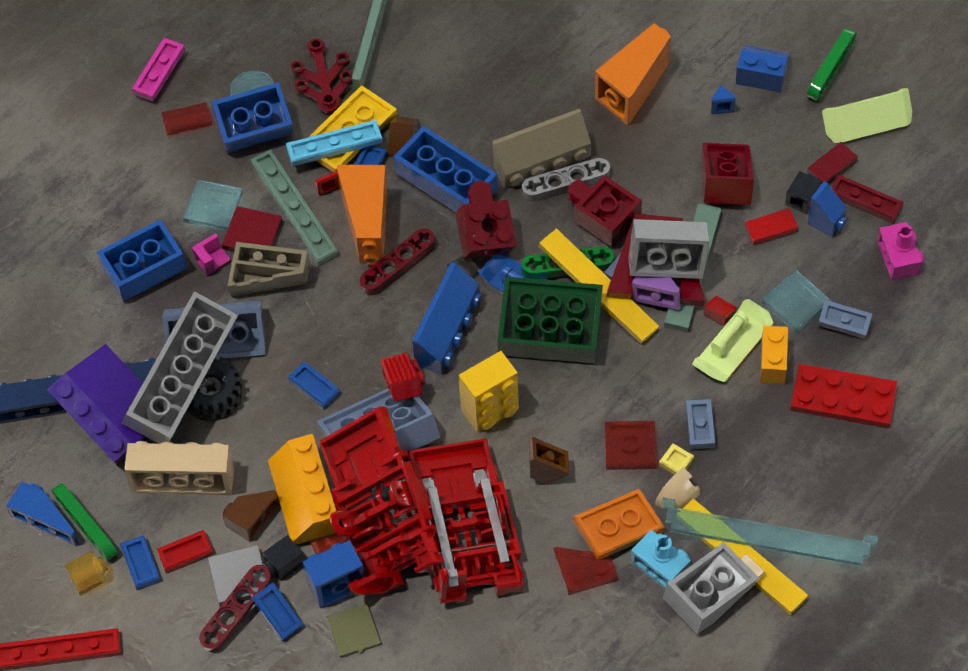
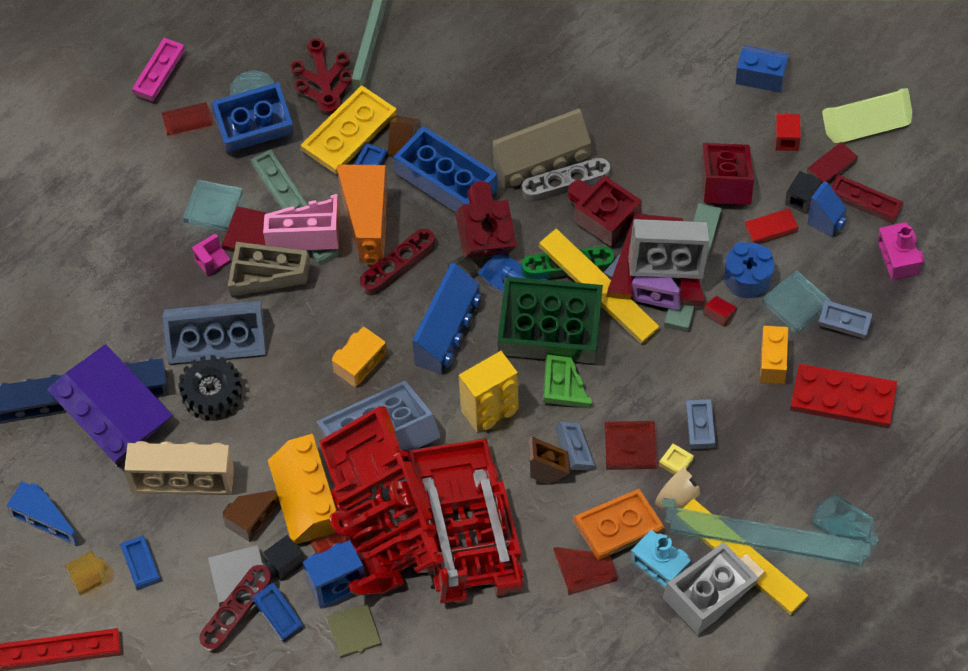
green beam [51,483,118,561] -> none
blue brick [97,219,187,302] -> none
light grey brick [121,291,238,444] -> none
red tile [156,530,214,574] -> none
medium azure tile [286,120,383,167] -> none
blue tile [287,361,341,410] -> none
red slope [312,171,340,195] -> none
red brick [380,352,425,402] -> none
orange slope [595,23,671,125] -> none
yellowish green piece [692,299,774,382] -> none
blue slope [711,85,735,114] -> none
green beam [807,28,857,101] -> none
none -> bright pink wedge [263,194,340,250]
none -> light orange brick [332,326,387,388]
none -> bright green wing [543,355,592,408]
none -> sand blue plate [555,422,595,471]
none -> blue brick [723,242,774,298]
none -> red brick [775,113,801,151]
none -> clear light blue slope [811,493,875,541]

